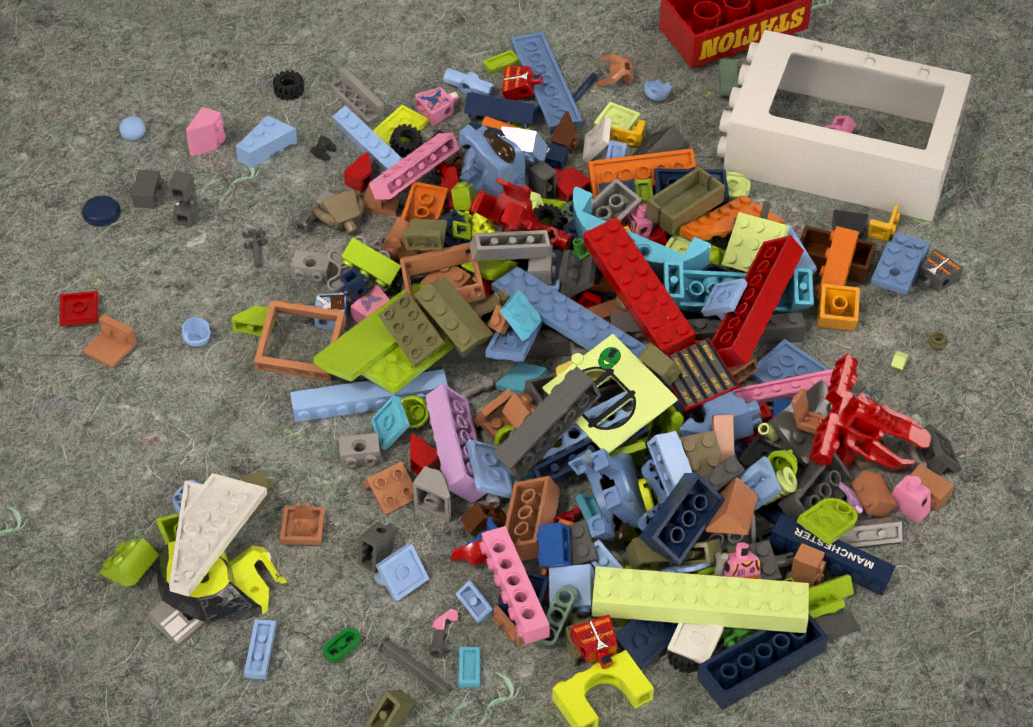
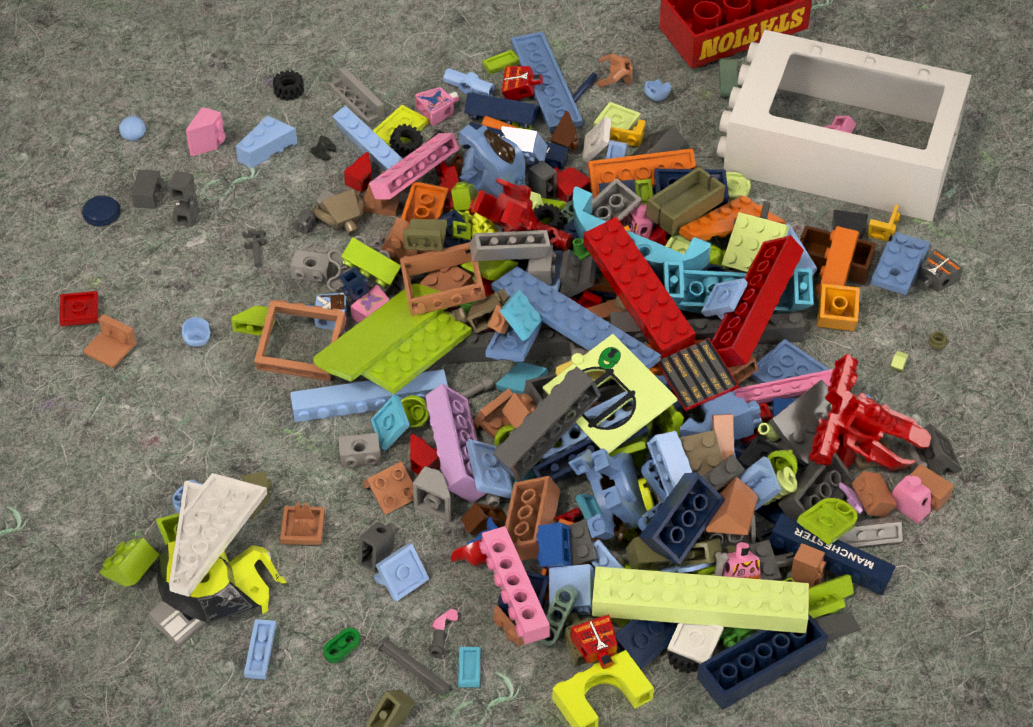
olive bracket [378,292,445,367] -> none
olive slope [414,277,494,359] -> none
light blue slope [455,580,495,624] -> none
olive slope [638,343,682,387] -> none
nougat bracket [792,388,827,434] -> none

